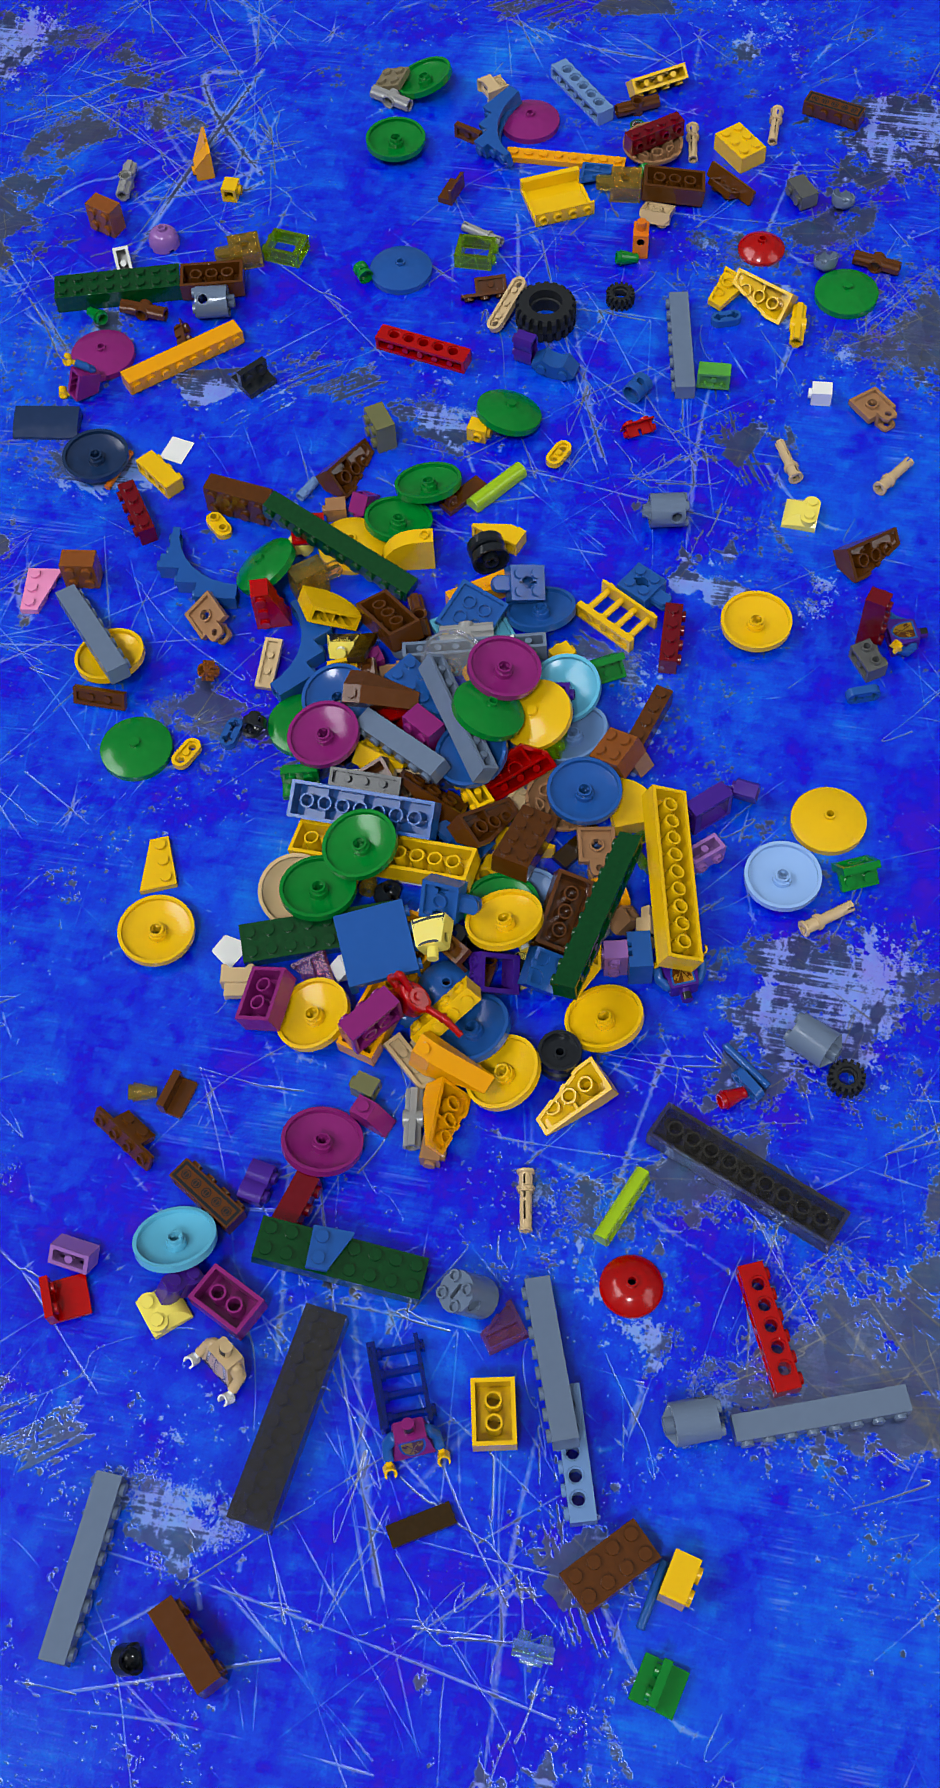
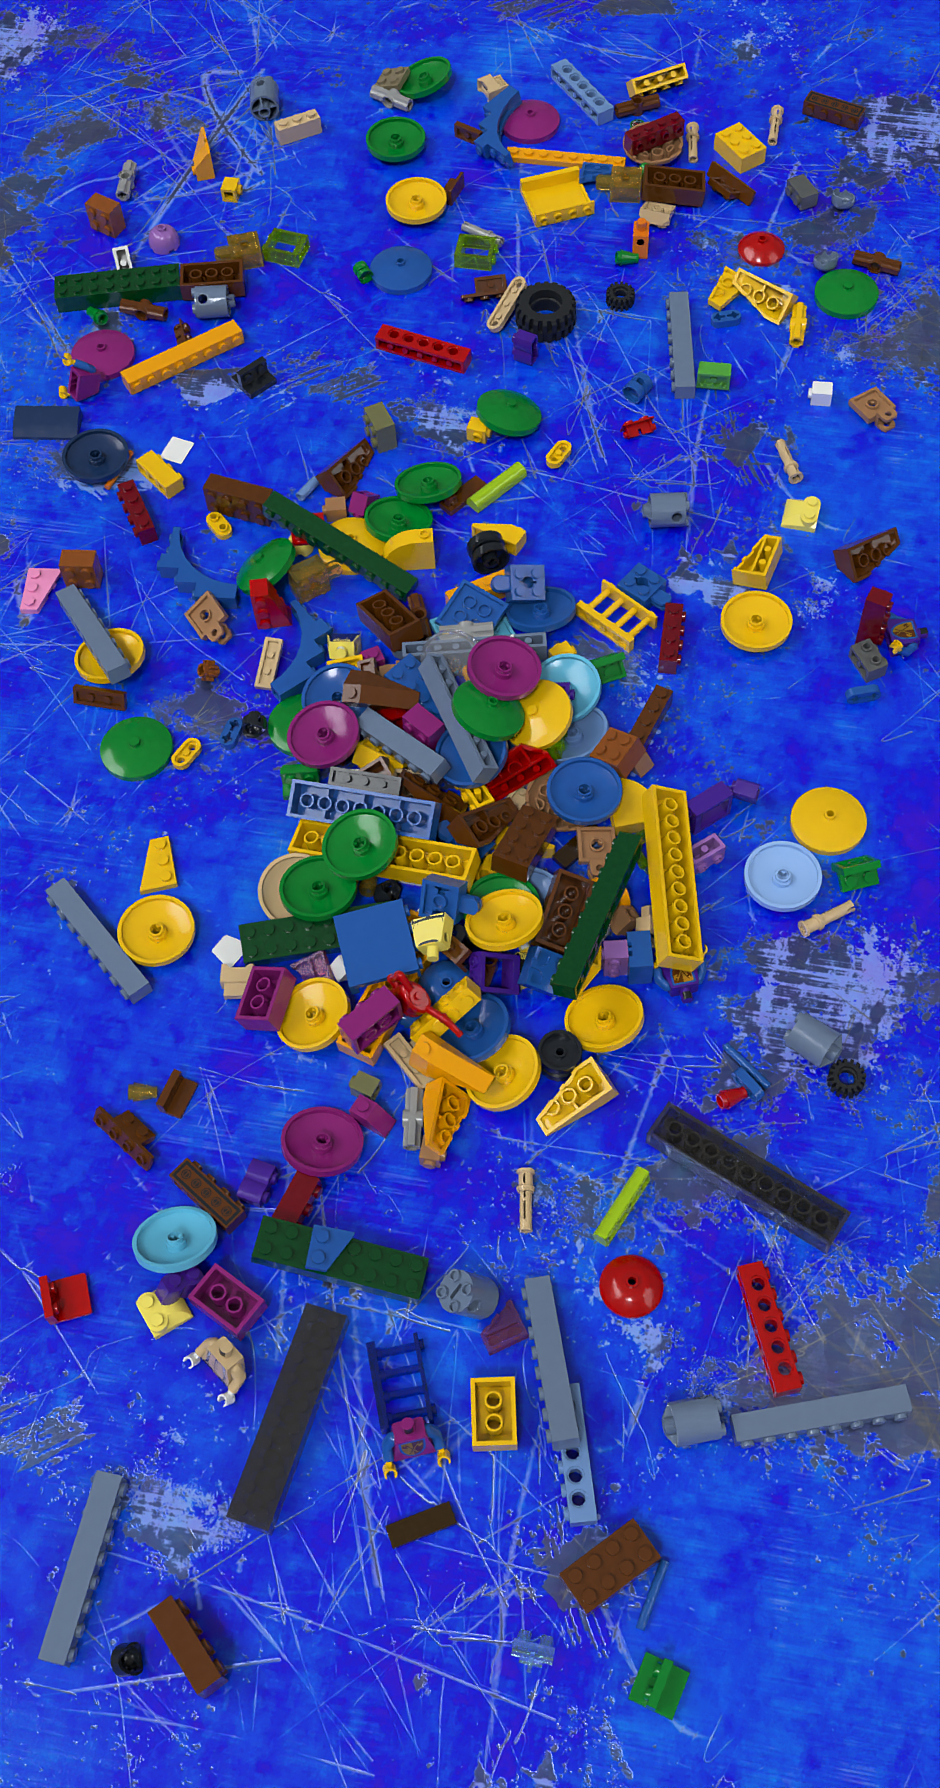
medium lavender brick [48,1233,100,1275] -> none
yellow brick [297,585,362,631] -> none
dark brown tile [347,632,378,664] -> none
blue brick [530,347,580,381] -> none
yellow brick [656,1548,704,1612] -> none
tan pin [873,457,914,496] -> none
none -> sand blue brick [45,878,153,1004]
none -> sand blue cylinder [250,76,279,121]
none -> brick [274,109,322,146]
none -> yellow dish [386,177,447,225]
none -> yellow wedge [732,534,783,590]

